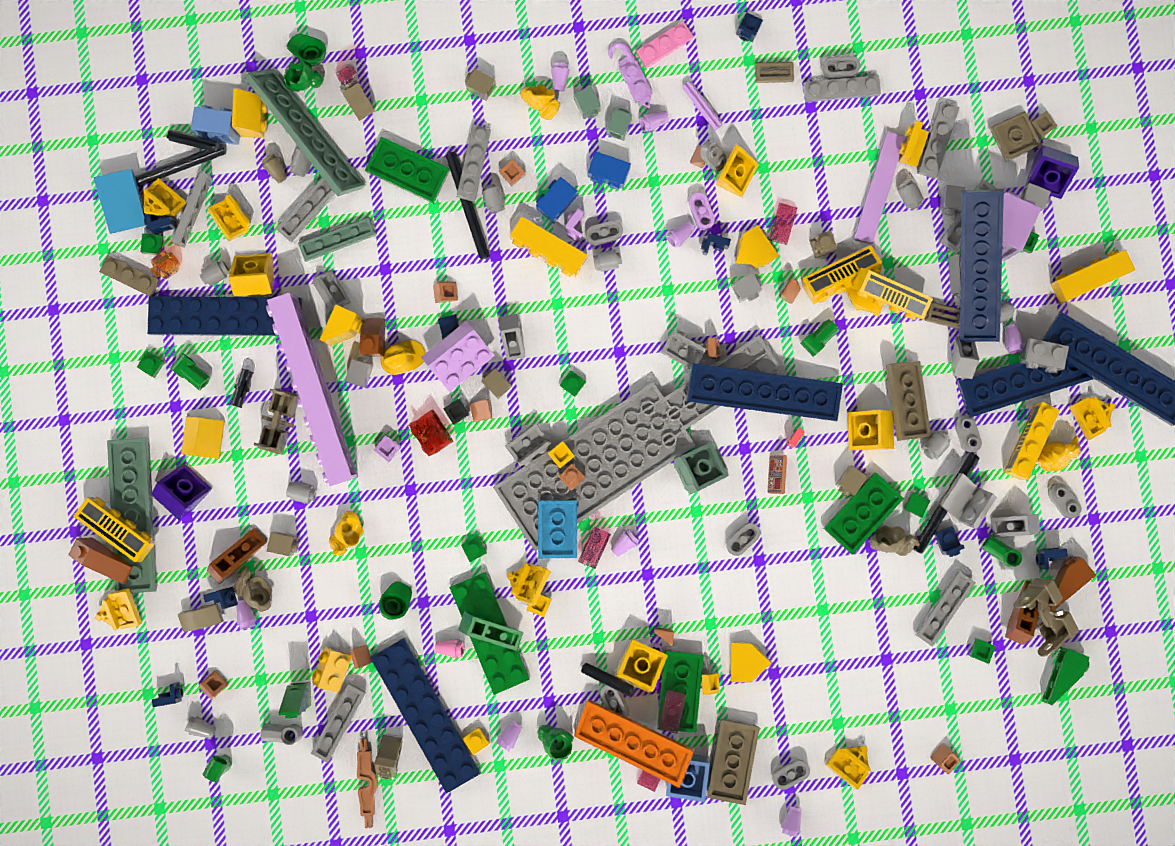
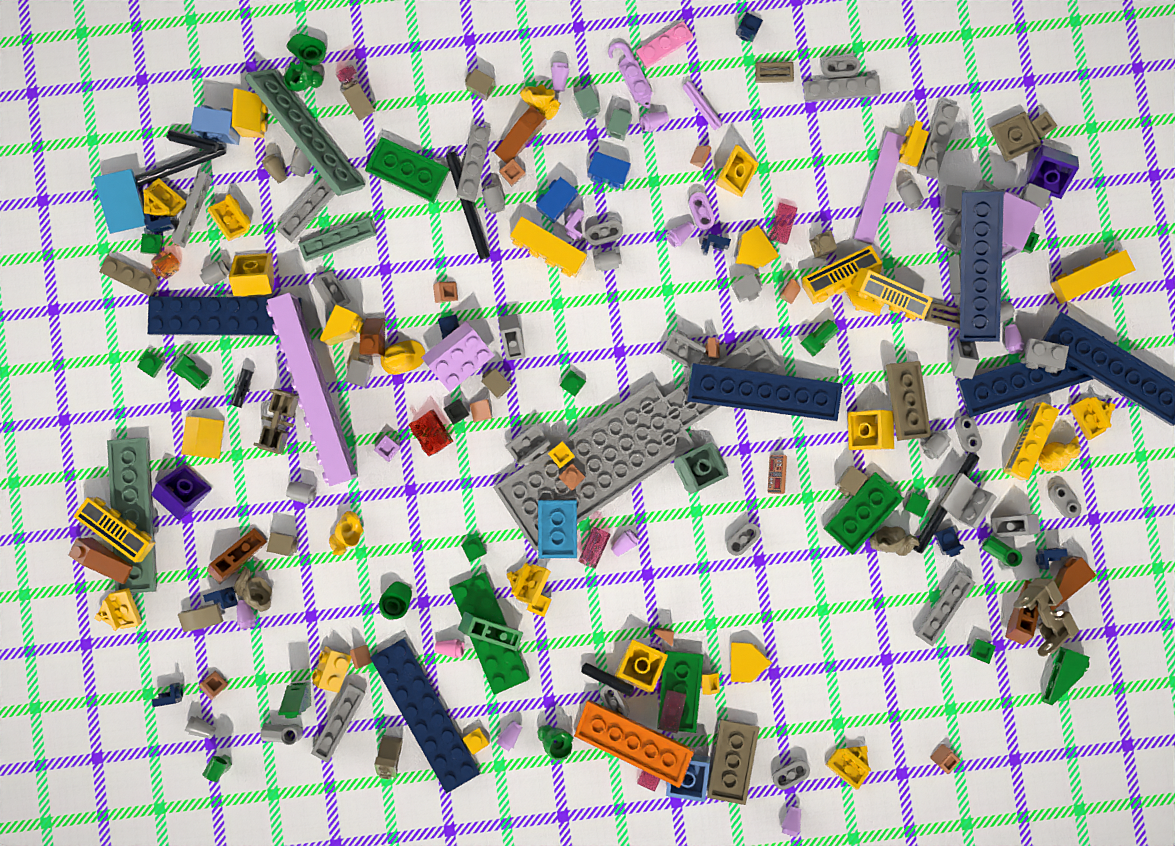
nougat piece [357,738,378,828] -> none
light grey plate [700,141,727,171] -> none
coral tile [786,427,805,448] -> none
none -> dark orange slope [494,105,546,164]

